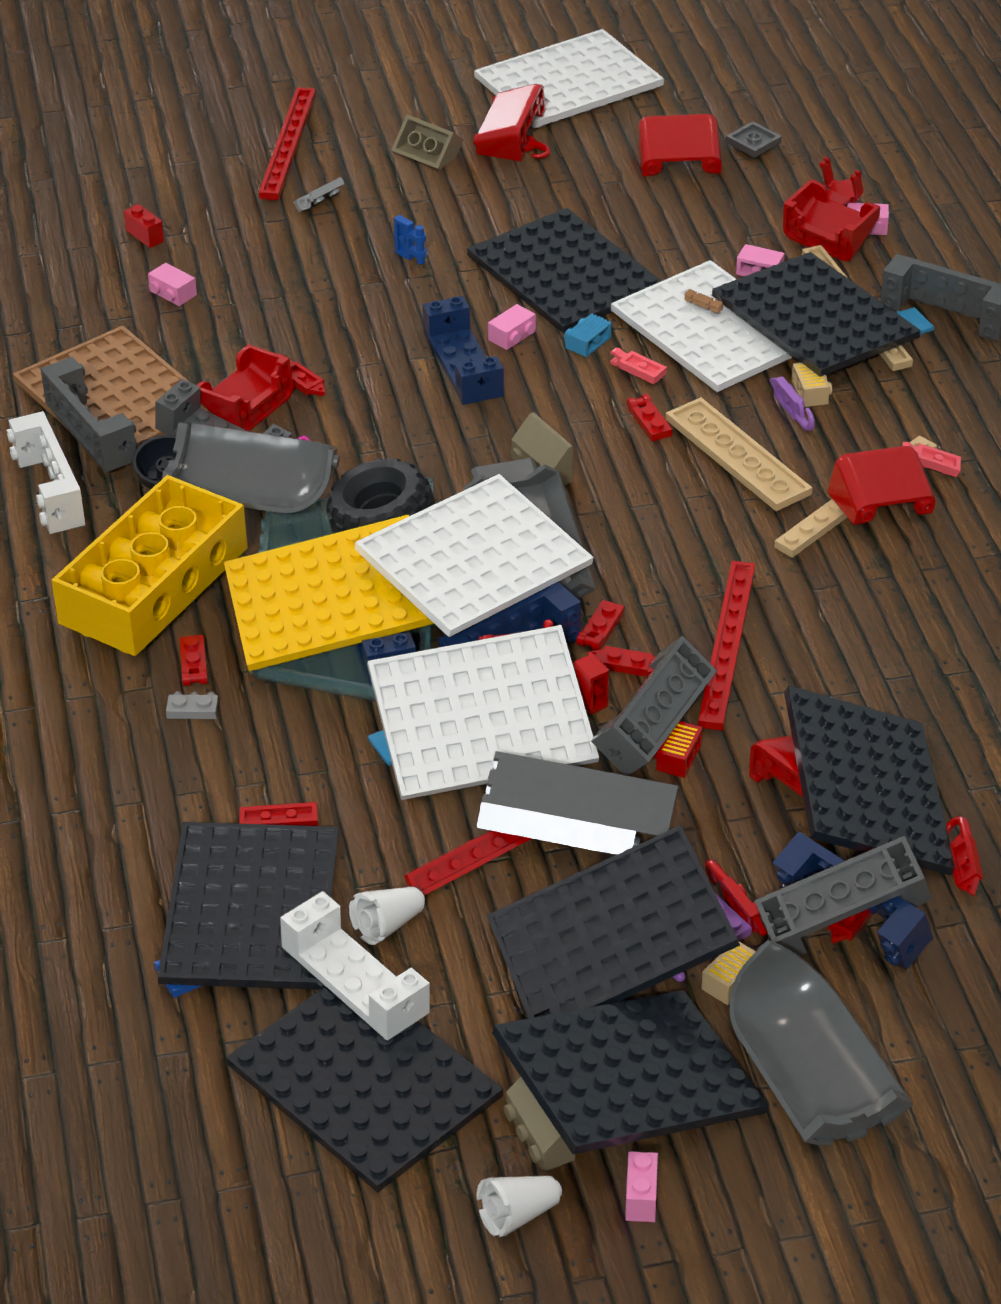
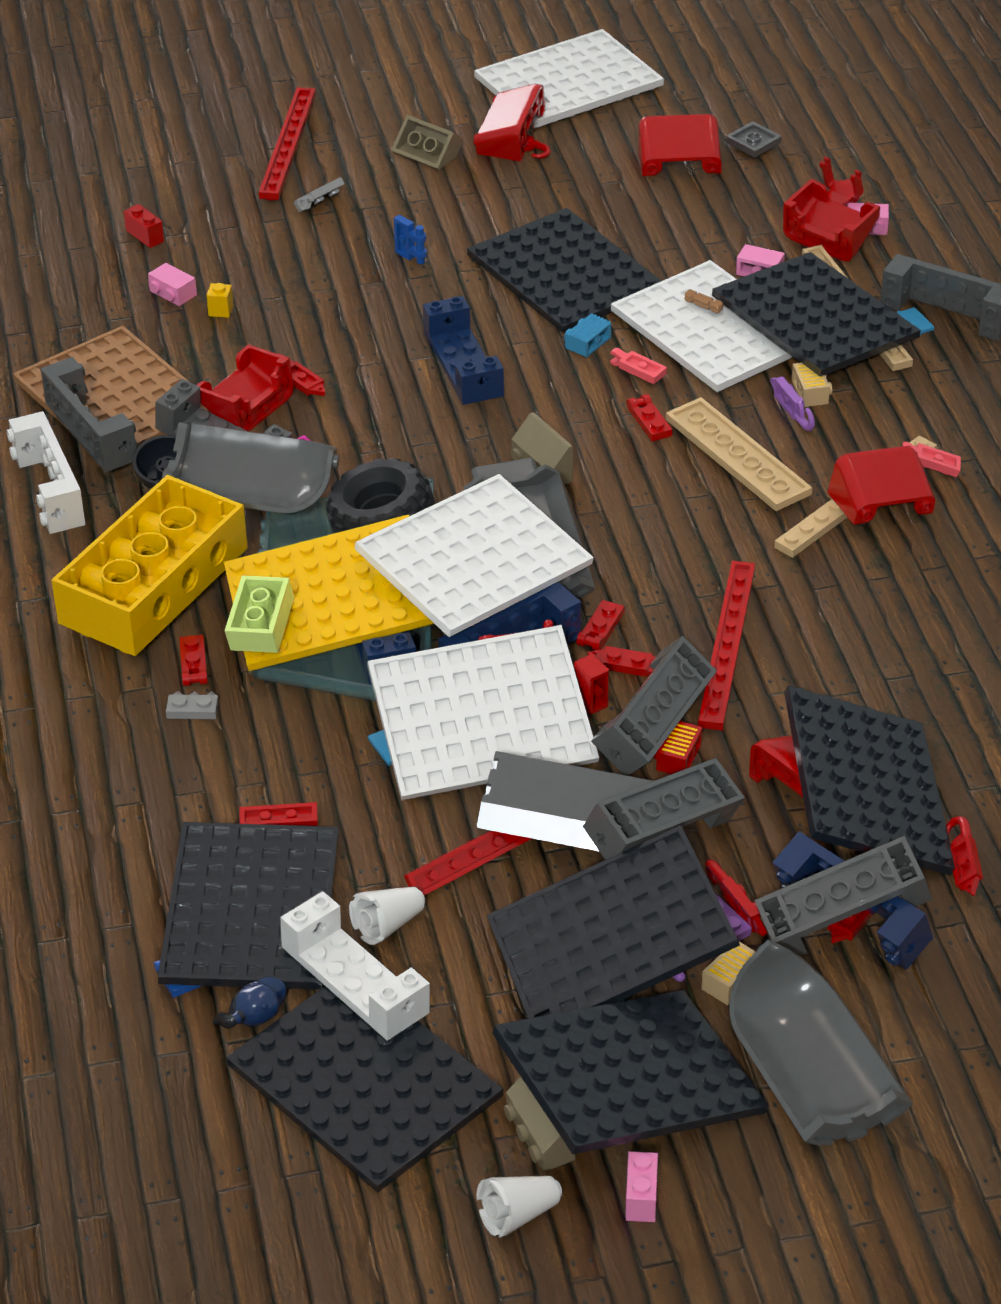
bright pink brick [488,304,536,350] -> none
none -> yellow brick [206,283,234,318]
none -> dark blue hair [213,977,286,1029]
none -> yellowish green brick [225,576,294,653]
none -> dark grey plate [582,758,745,860]

